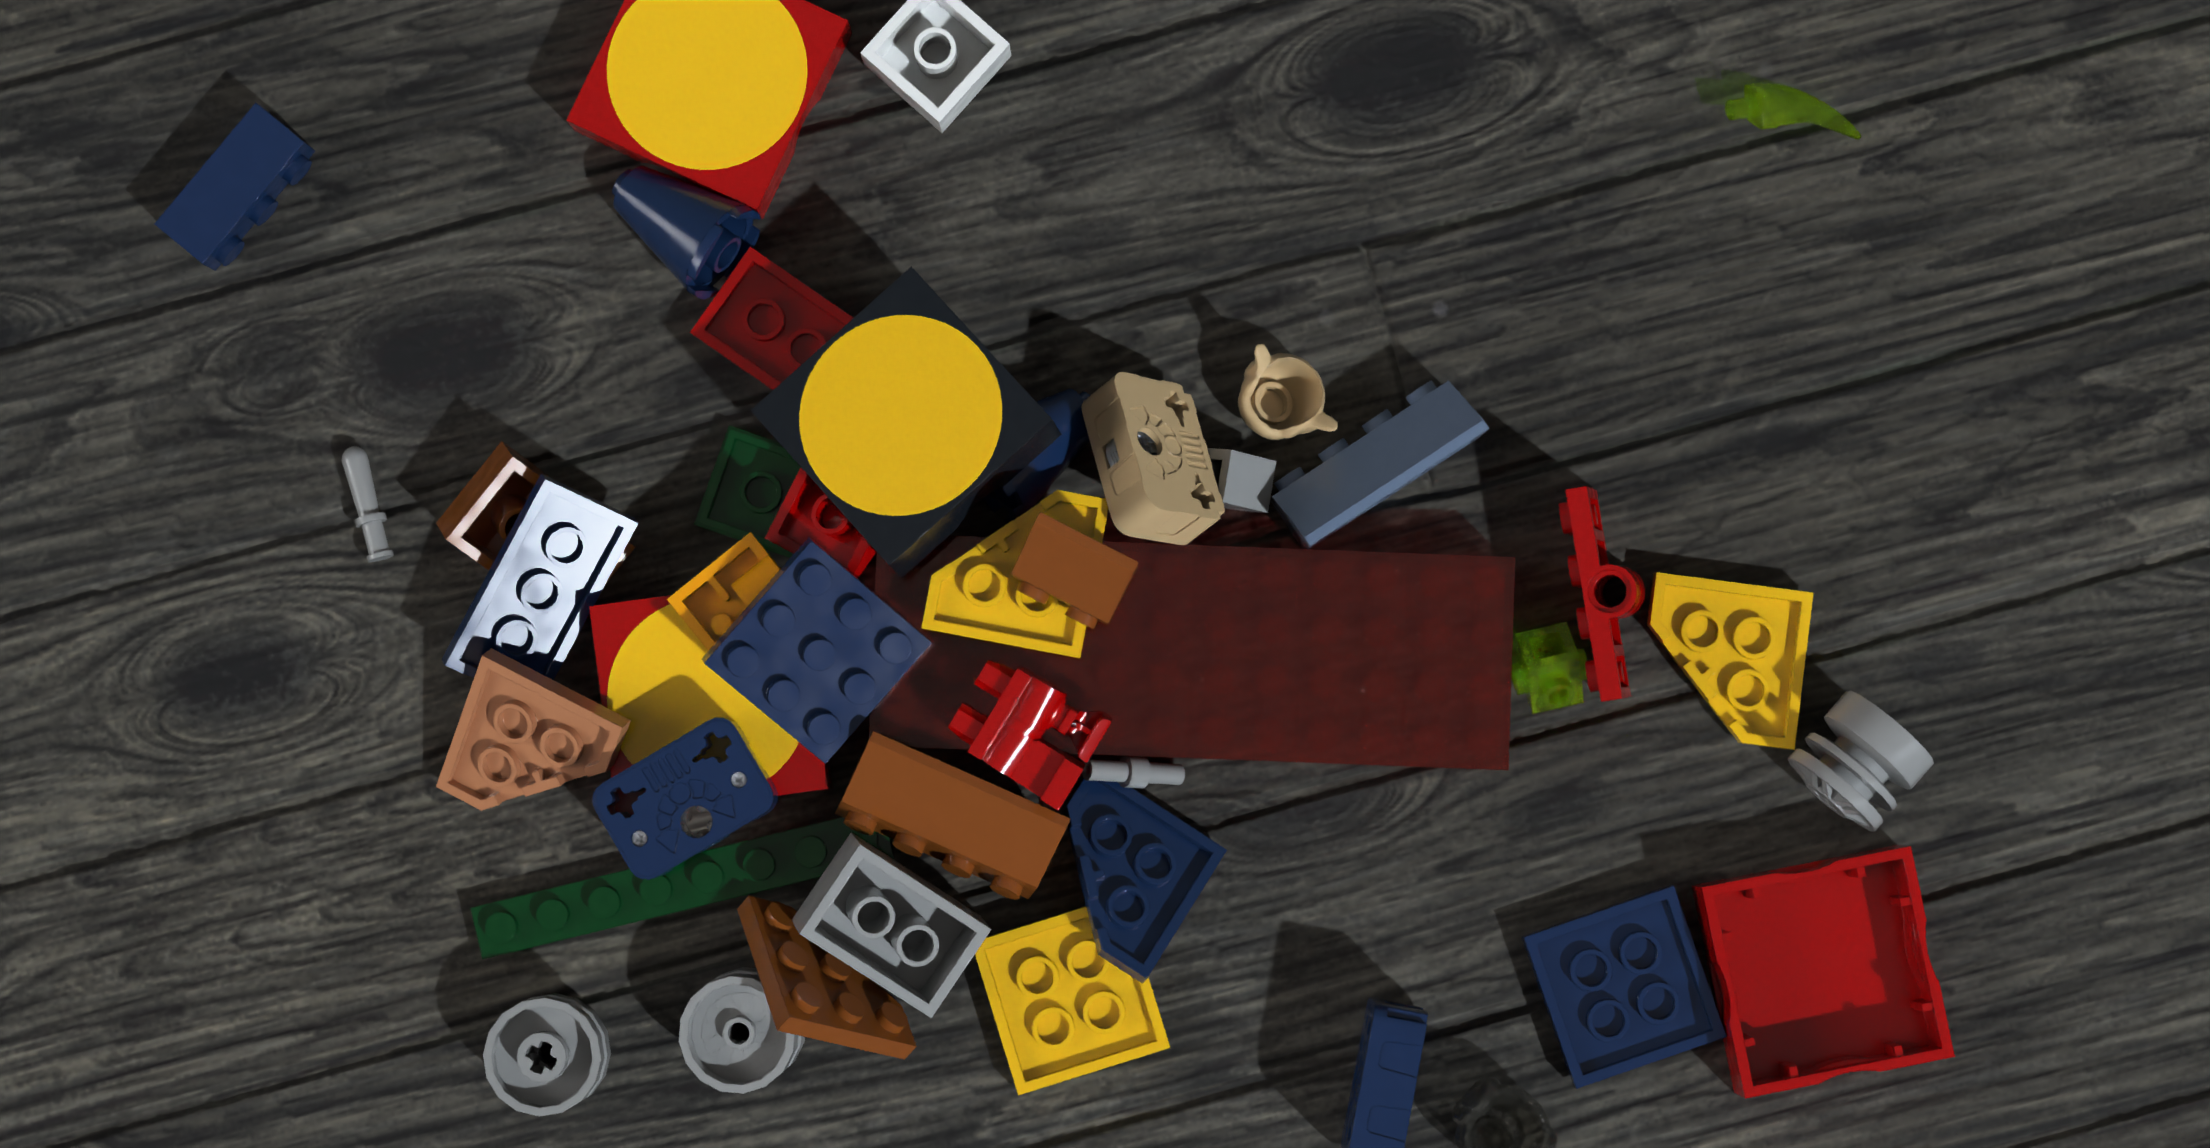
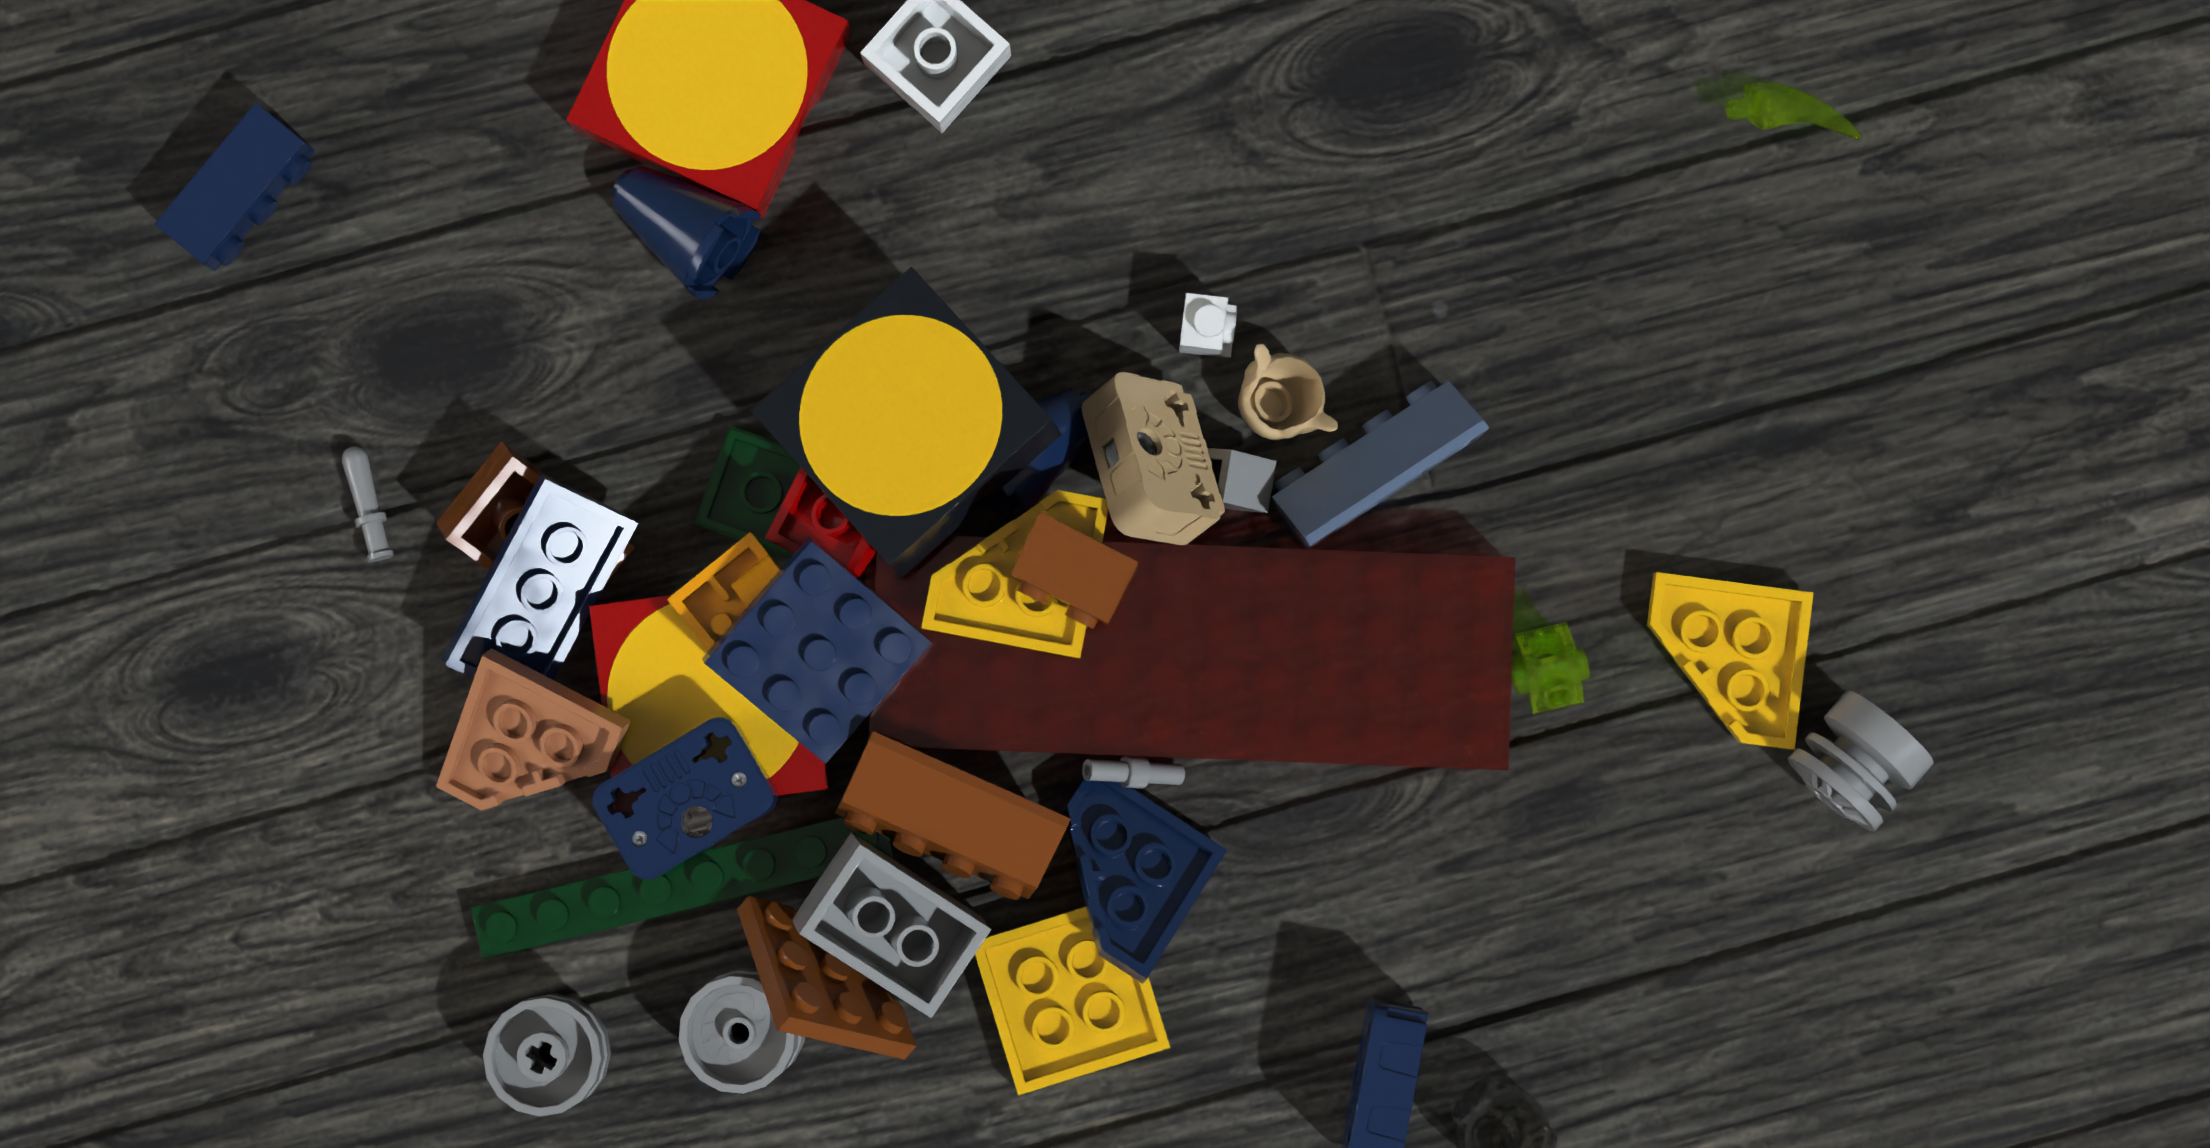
red plate [690,247,853,390] -> none
red hips [948,659,1113,811] -> none
dark blue plate [1521,885,1727,1089] -> none
red plate [1559,486,1646,702] -> none
red tile [1691,845,1955,1099] -> none
none -> white brick [1179,293,1237,358]

